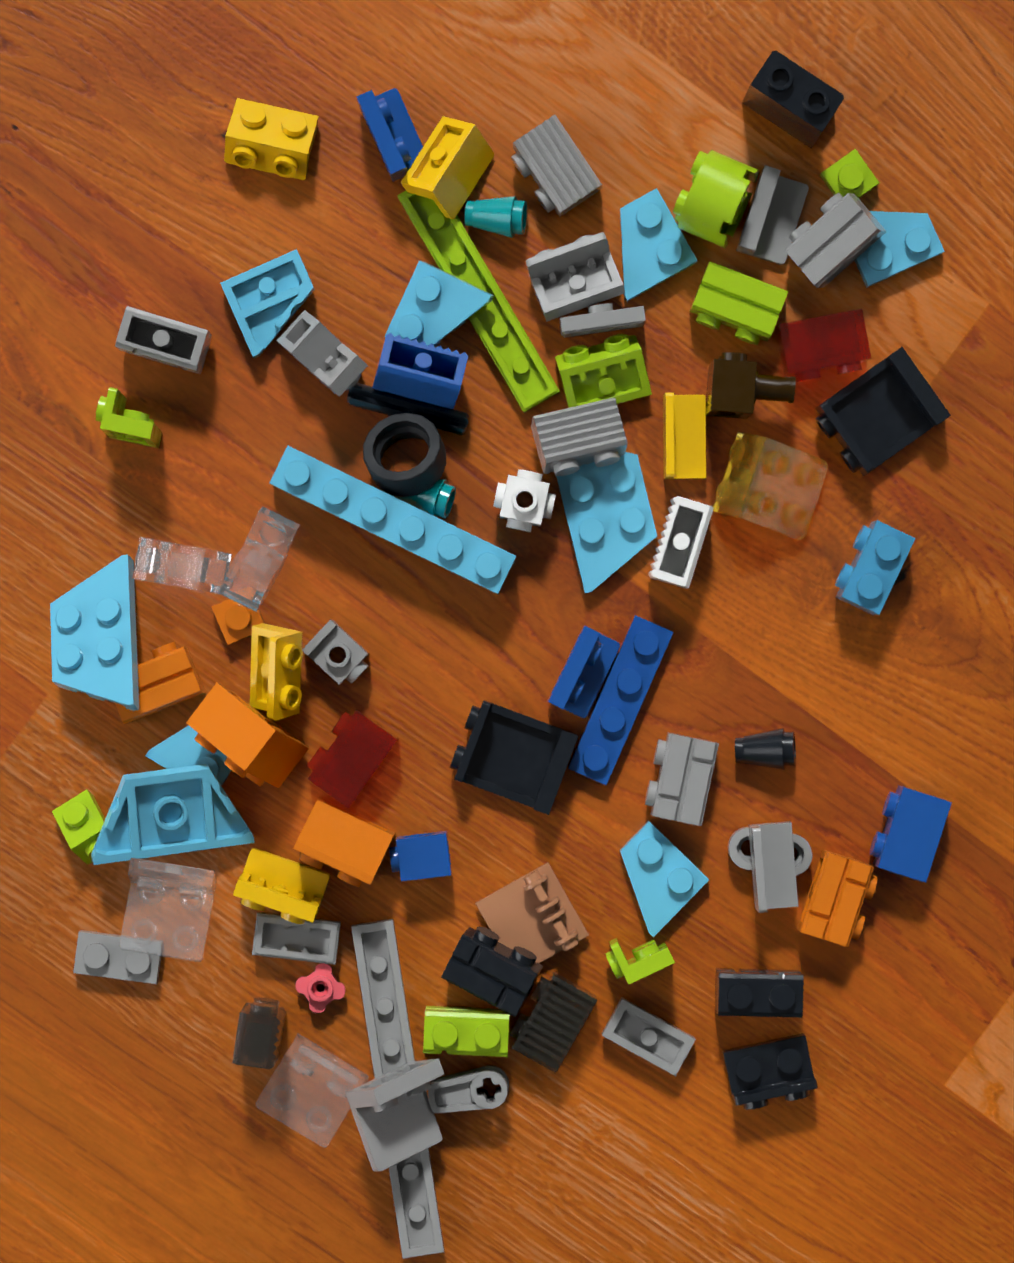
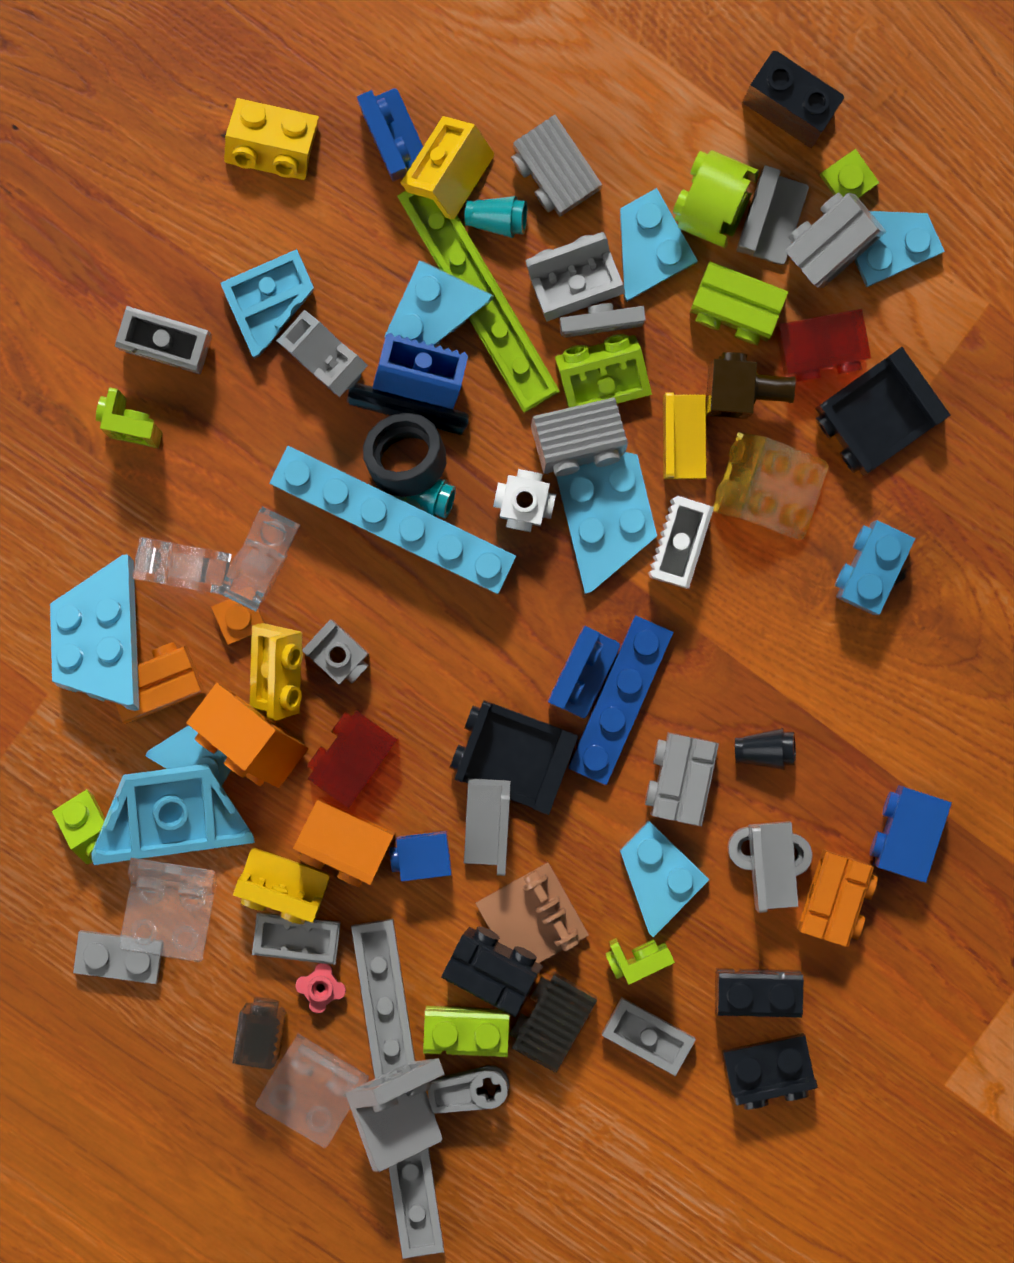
none -> light grey panel [464,778,510,876]

